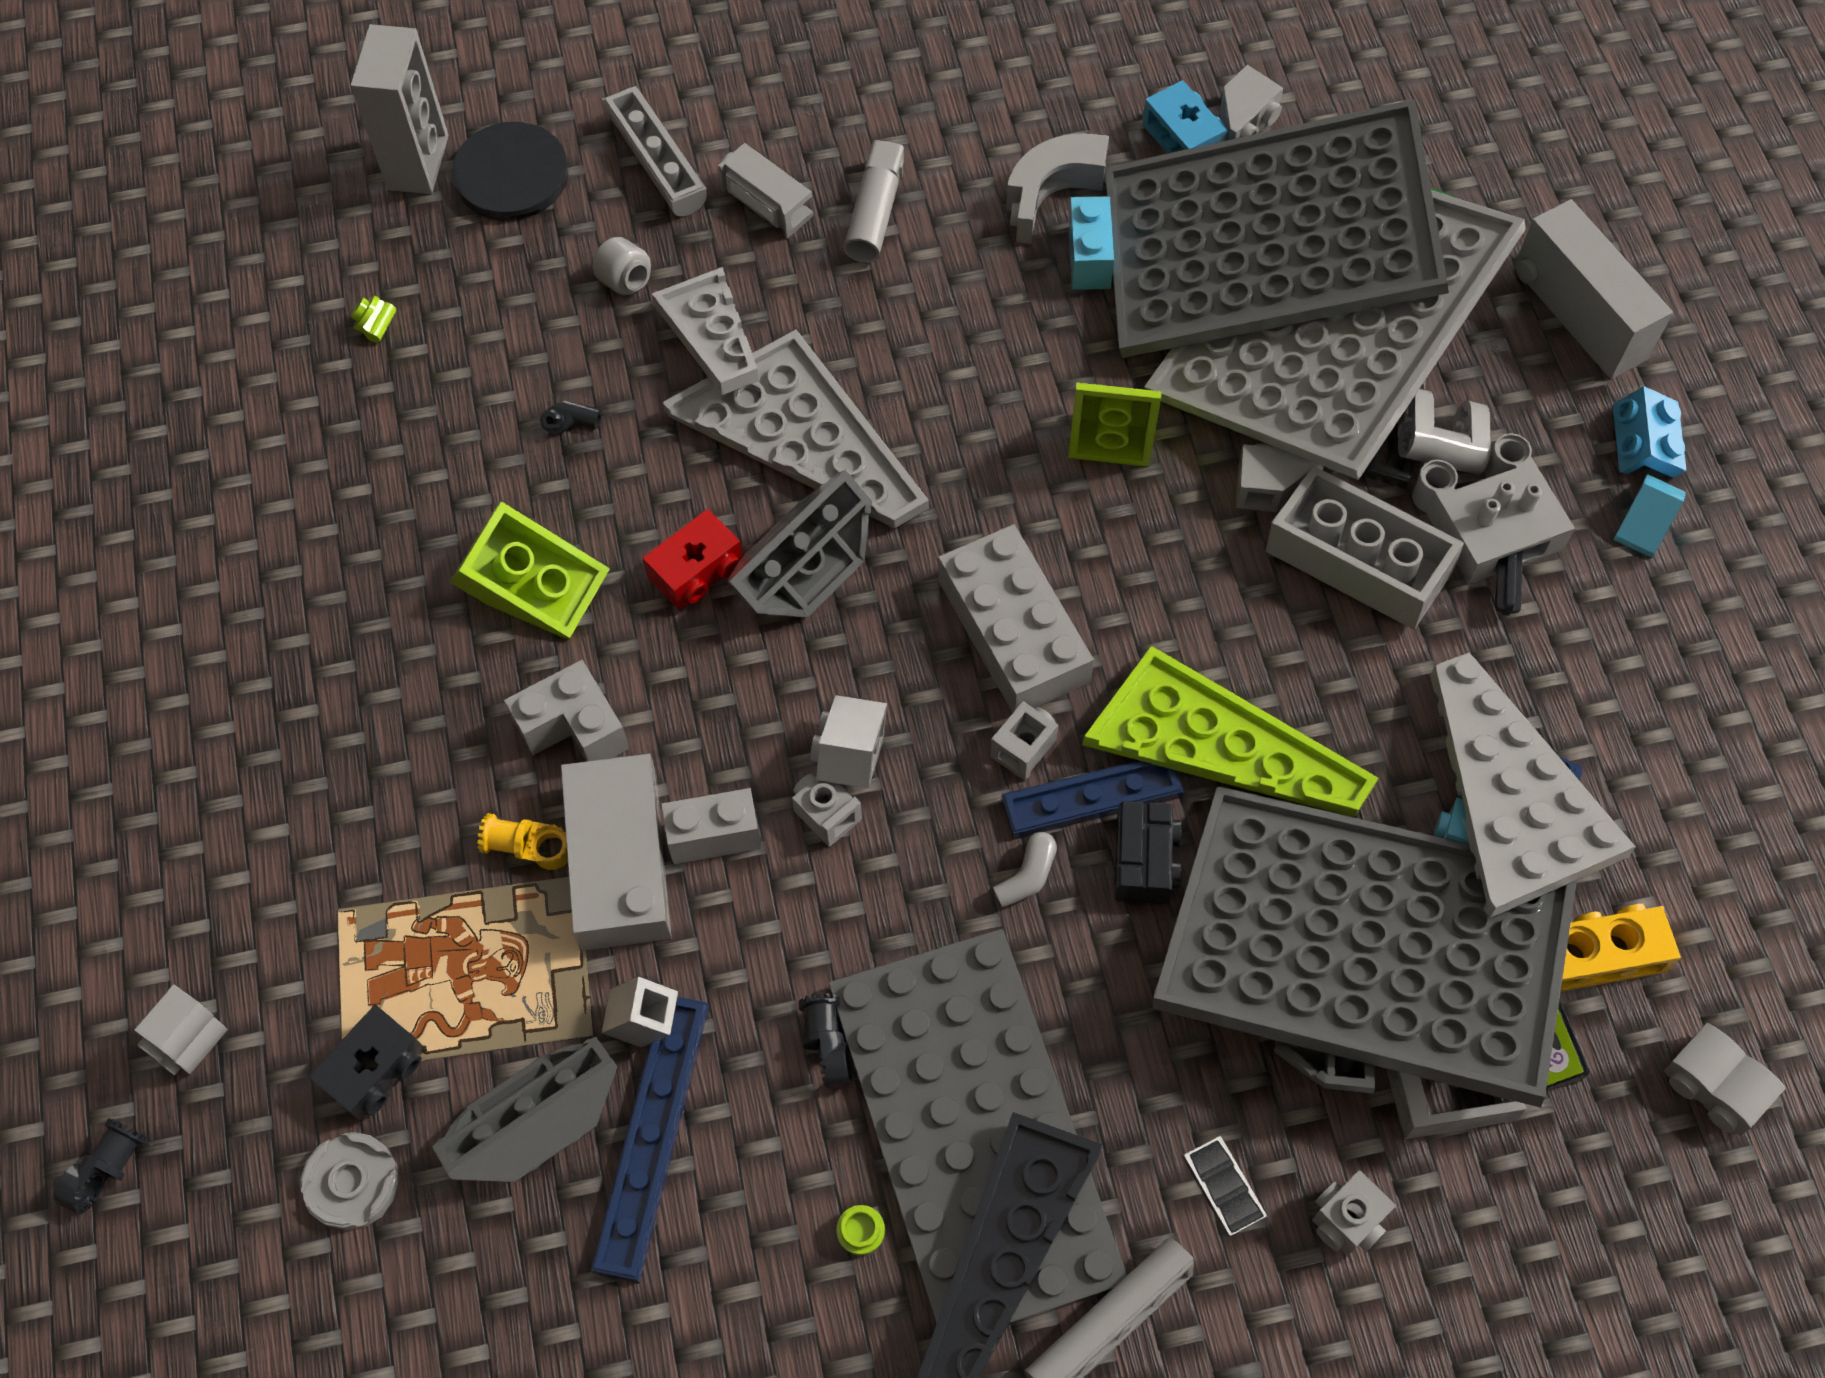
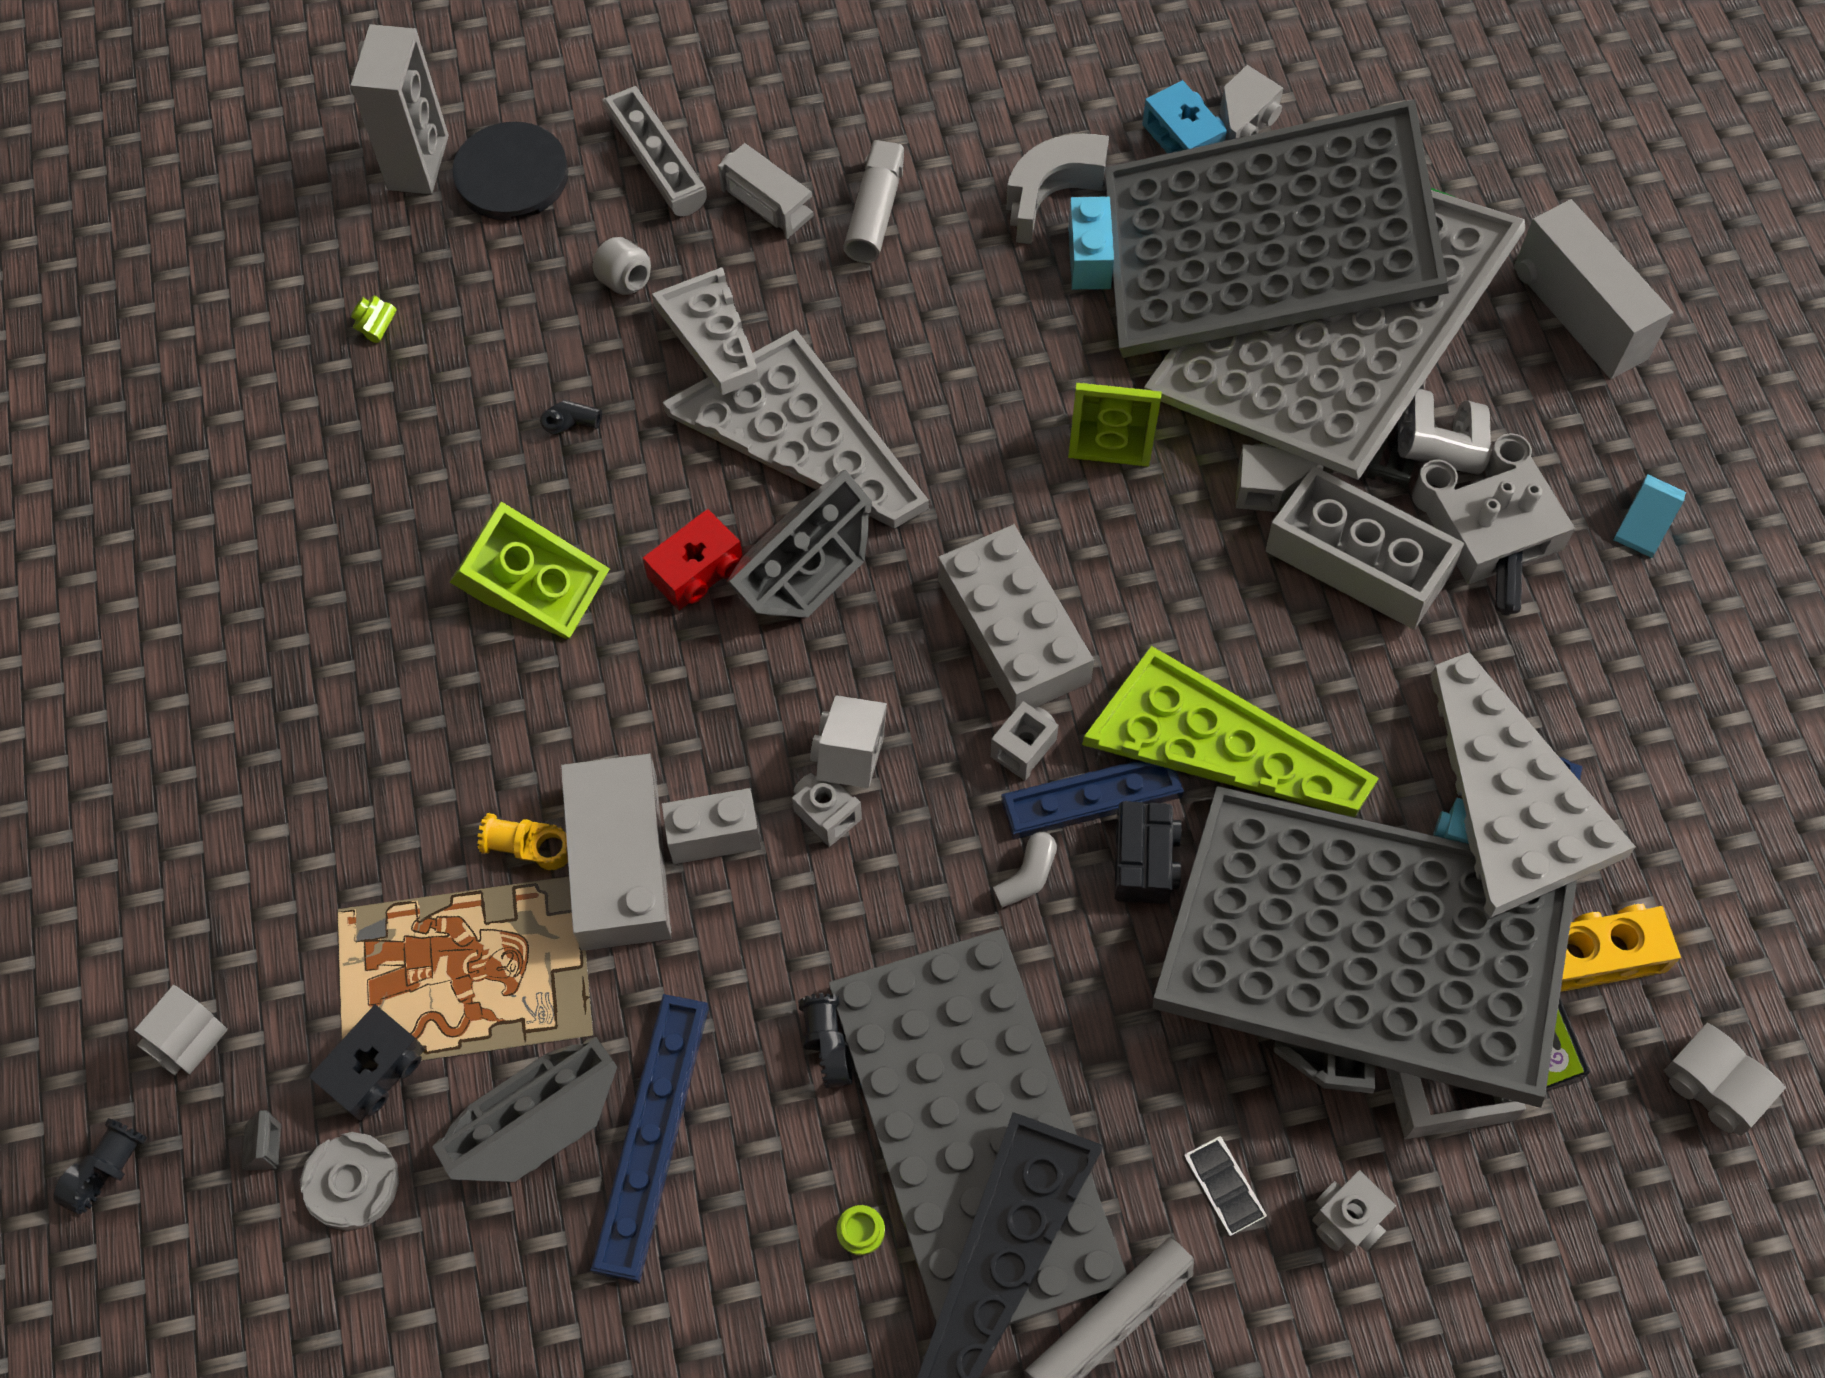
light grey brick [504,660,629,762] -> none
light grey brick [602,977,678,1047] -> none
dark azure bracket [1613,386,1686,478] -> none
none -> dark grey slope [242,1110,281,1171]

